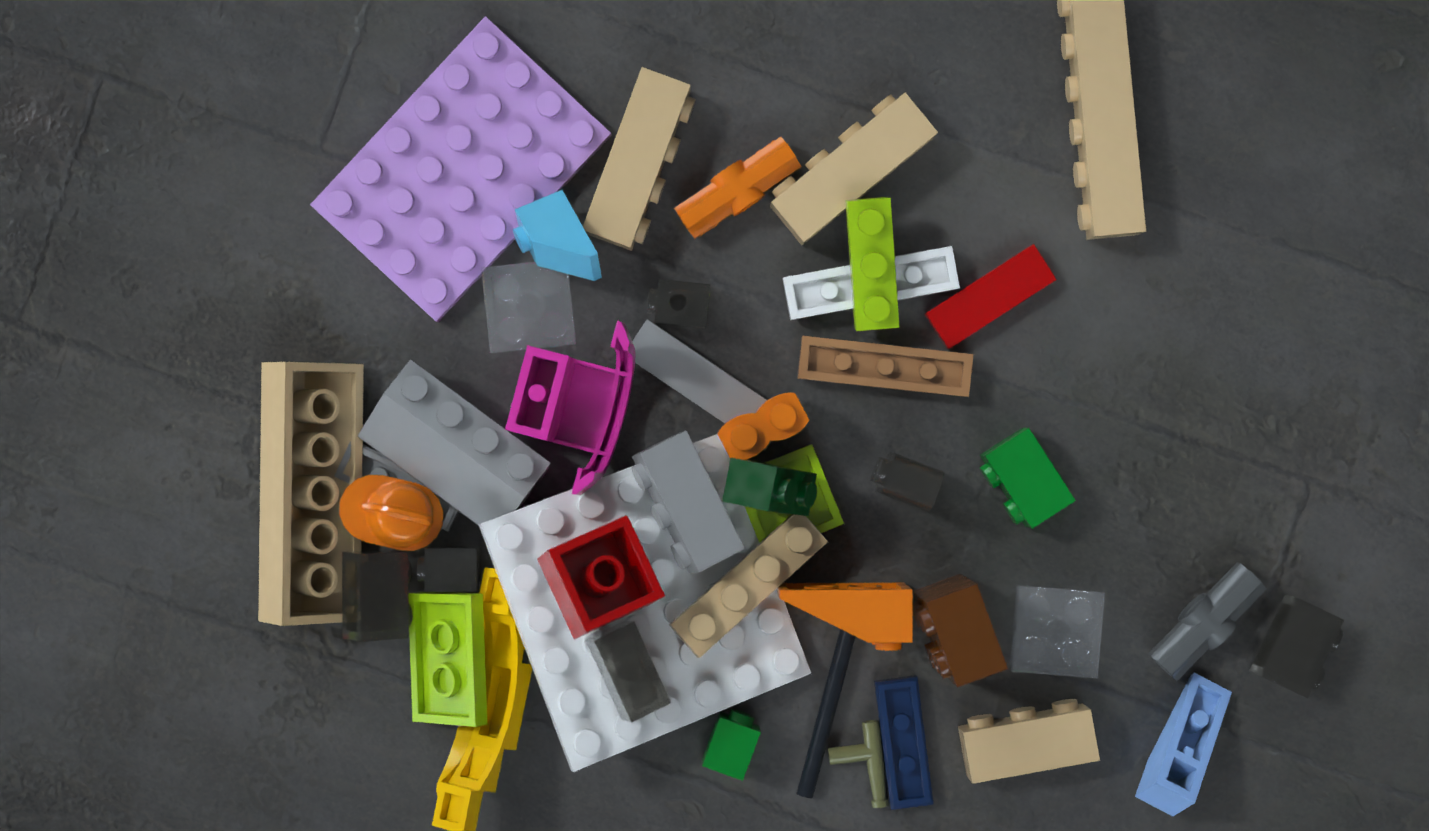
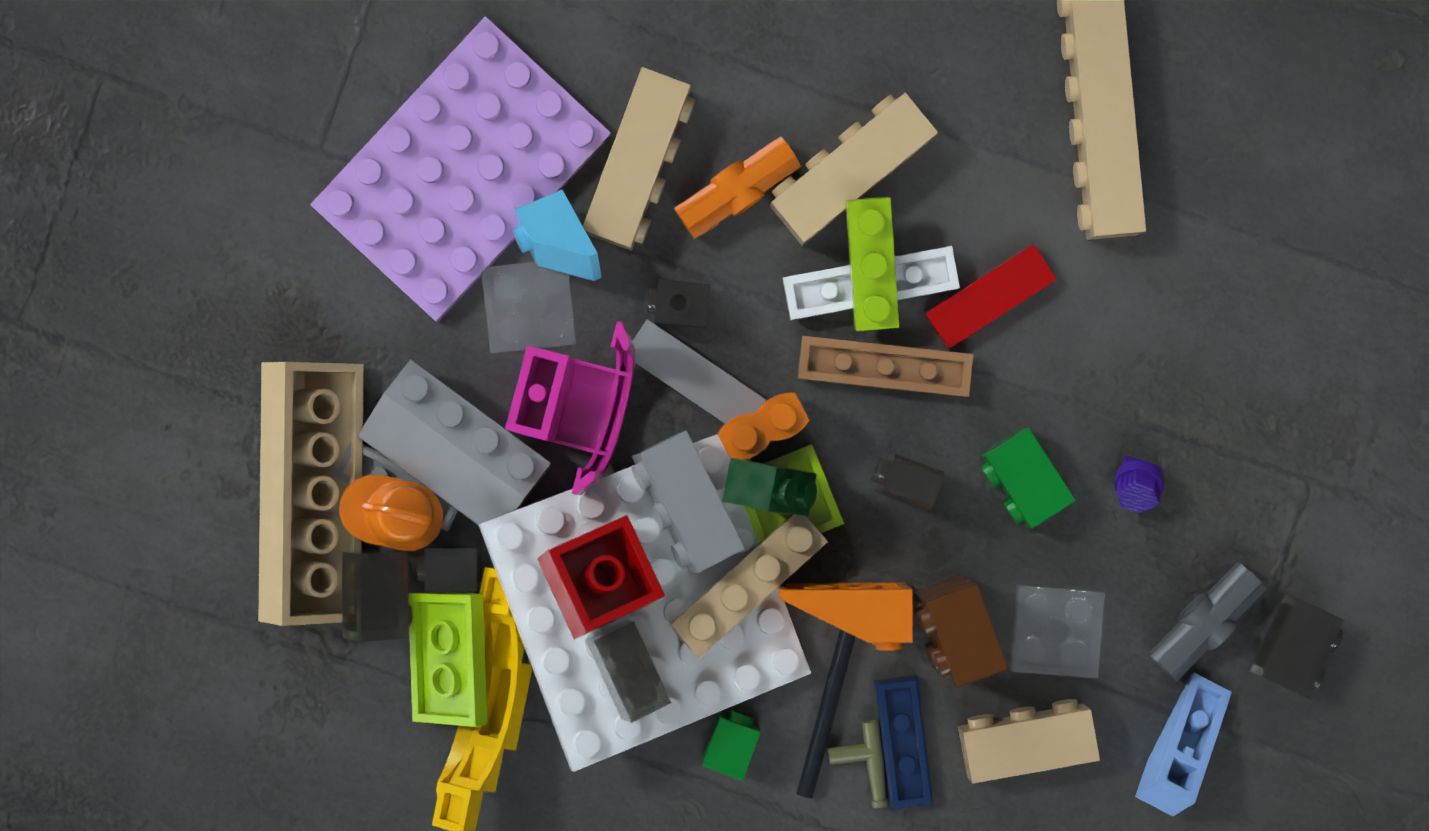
none -> dark purple piece [1114,455,1165,513]

